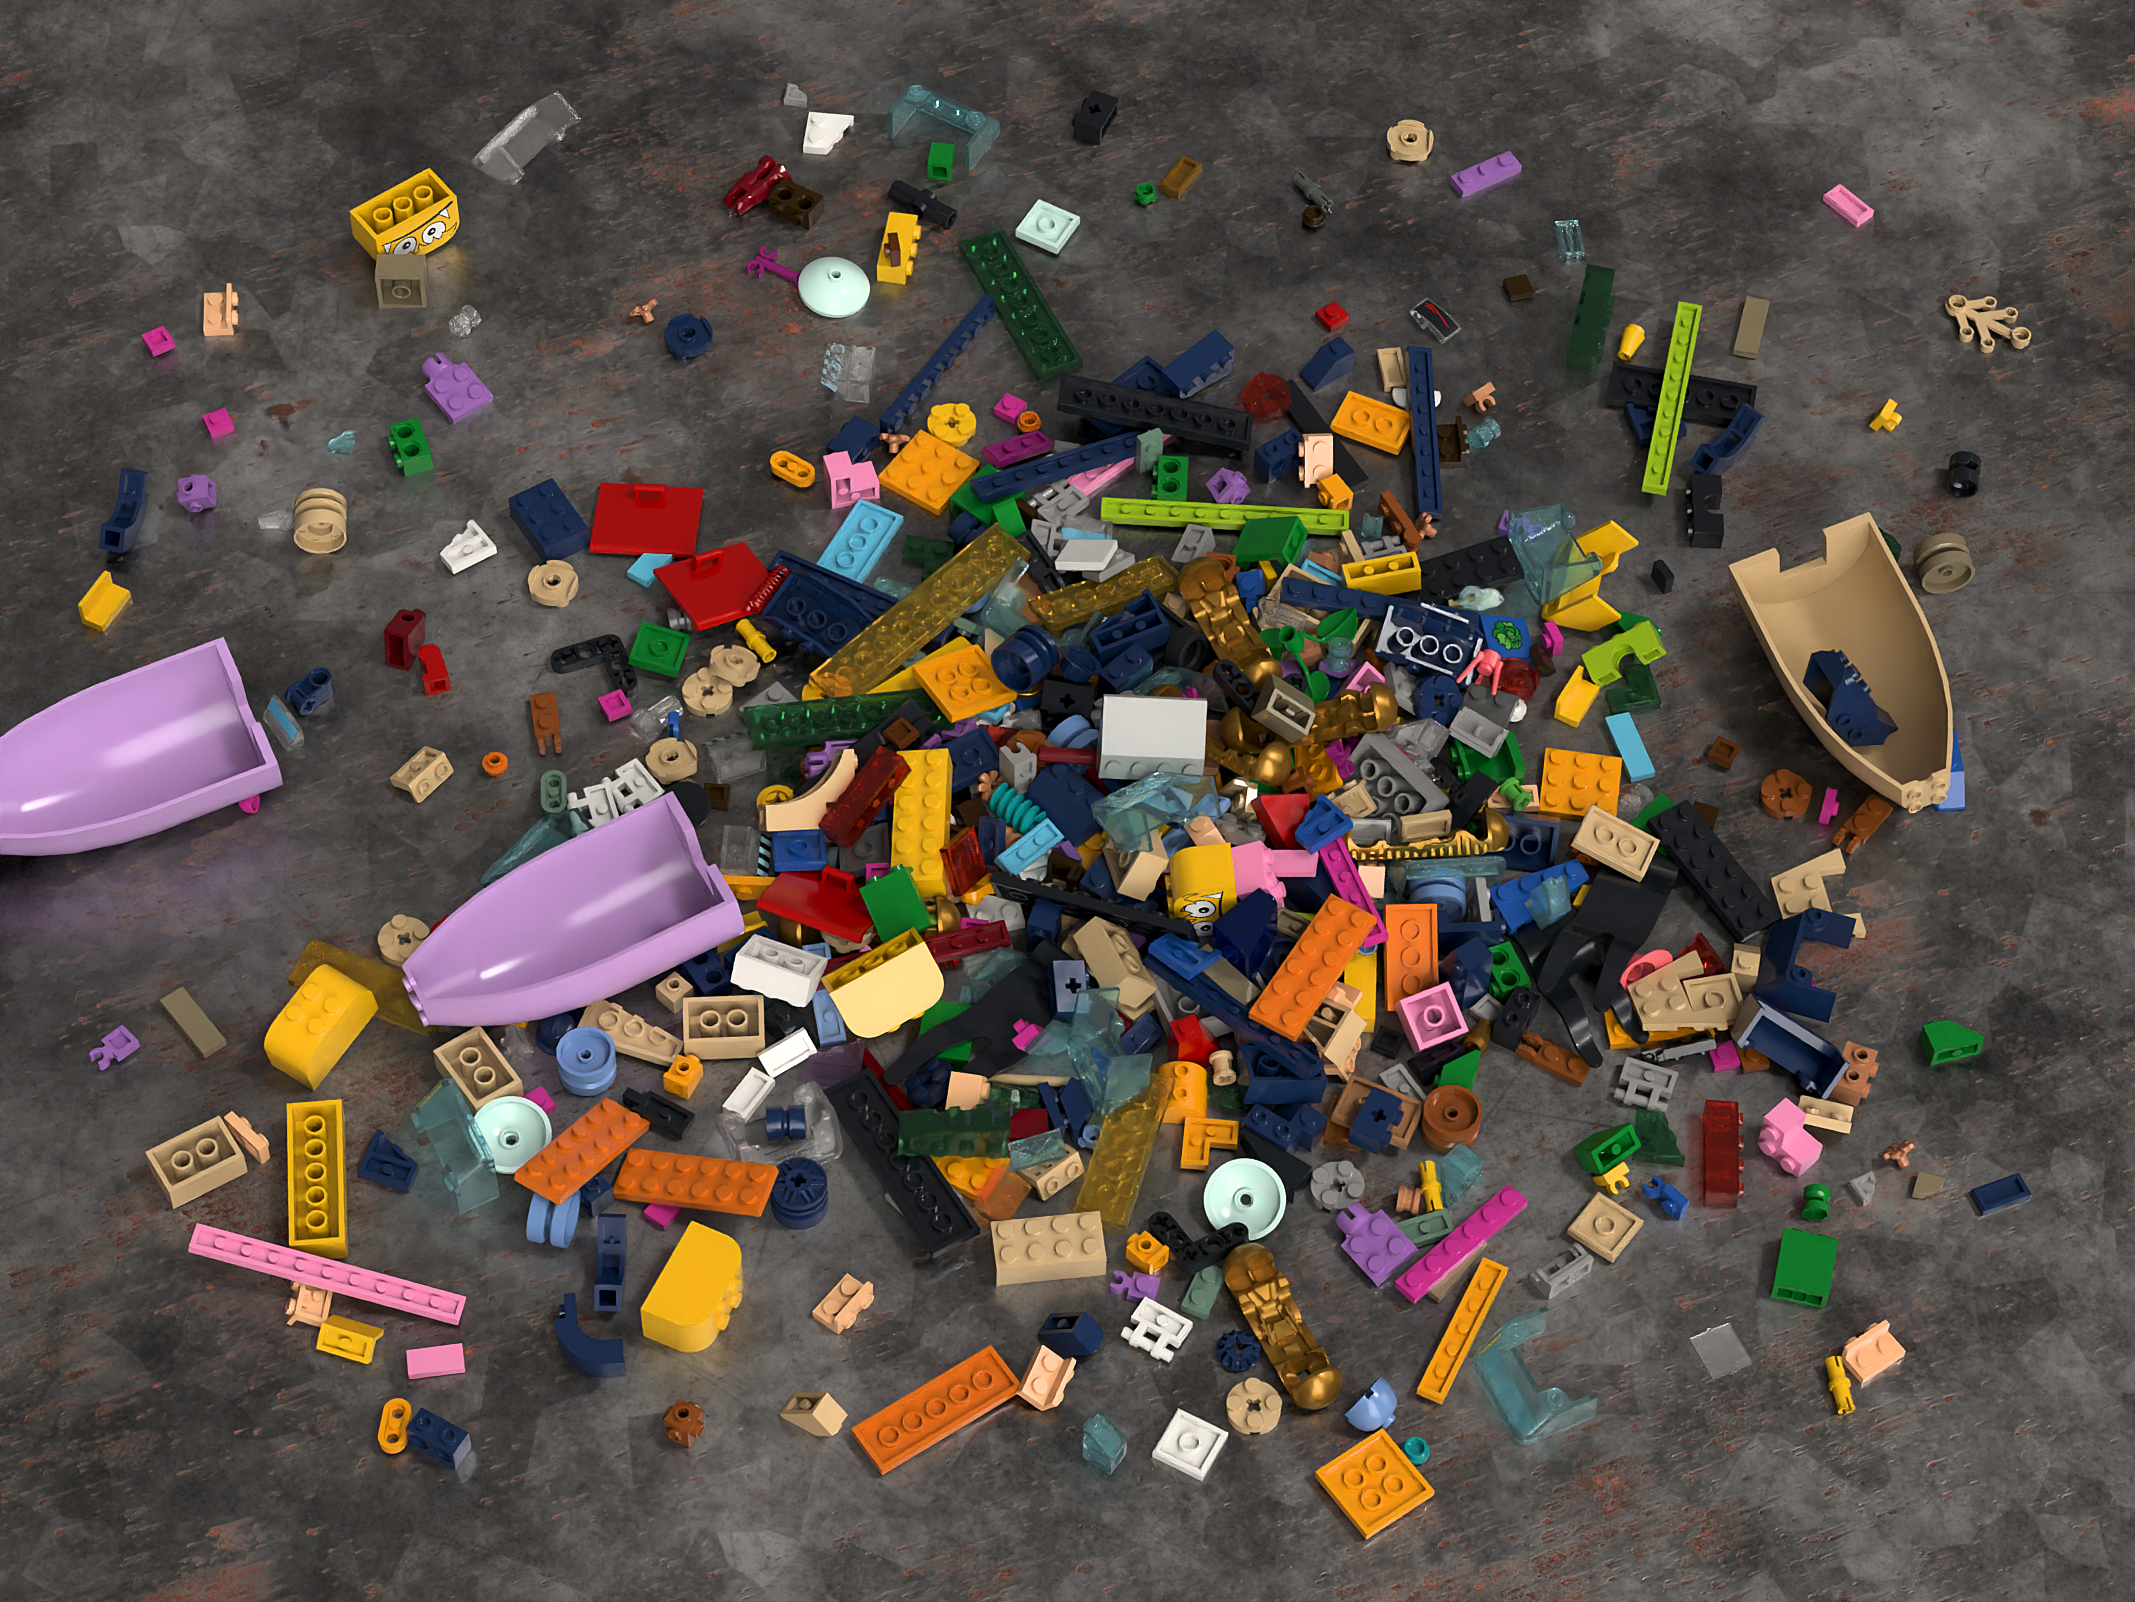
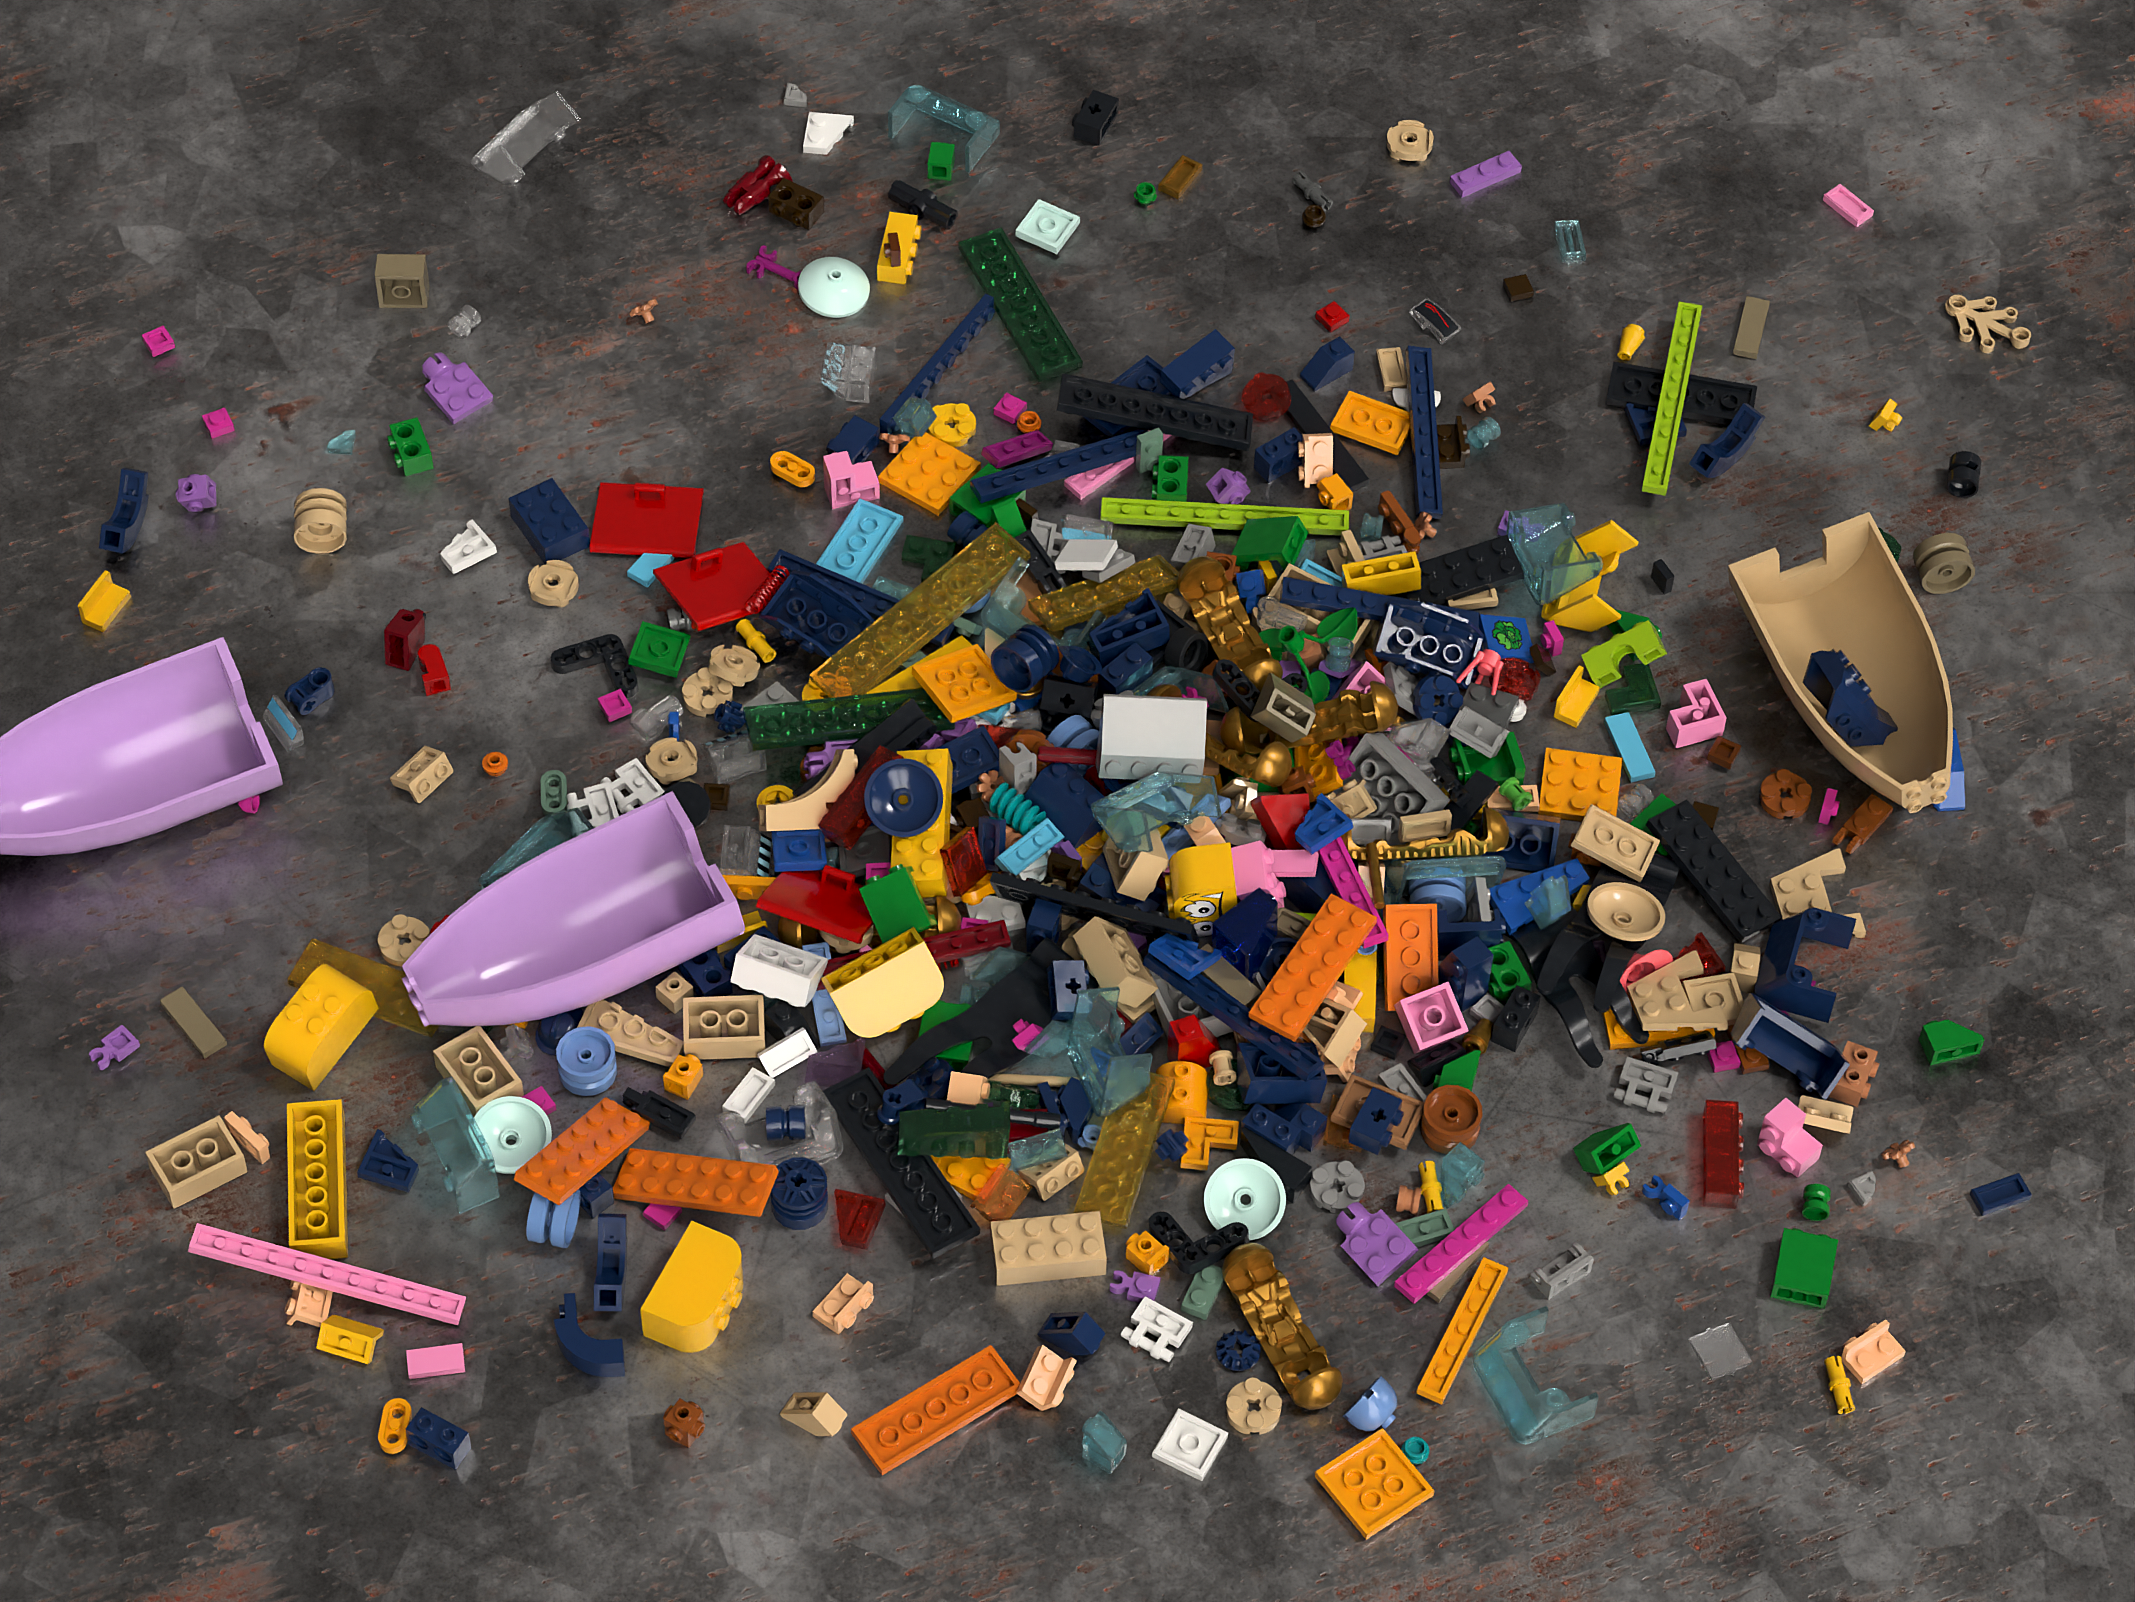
light nougat bracket [203,283,239,336] -> none
clear cone [259,507,295,532] -> none
yellow brick [349,168,459,261] -> none
dark orange hinge [529,692,562,755] -> none
dark blue plate [664,314,713,359] -> none
reddish brown tile [883,716,920,751] -> none
light grey plate [1027,478,1089,528] -> none
nougat plate [1307,551,1341,574] -> none
clear light blue plate [1459,586,1504,616] -> none
dark orange hinge [1515,1032,1592,1087] -> none
clear green wedge [1565,264,1616,372] -> none
tan plate [1567,1192,1644,1263] -> none
clear green wing [1632,1109,1685,1167] -> none
black arch [1685,474,1724,549] -> none
dark tan tile [1912,1170,1946,1199] -> none
none -> dark blue gear [714,700,746,733]
none -> clear red wing [834,1189,886,1250]
none -> dark blue dish [864,759,943,838]
none -> dark blue piece [877,1079,929,1125]
none -> clear light blue brick [893,398,937,437]
none -> black piece [924,1097,1061,1130]
none -> dark blue gear [1155,1129,1189,1162]
none -> pearl gold bar [1366,842,1385,909]
none -> tan dish [1587,882,1665,942]
none -> bright pink brick [1666,679,1727,748]

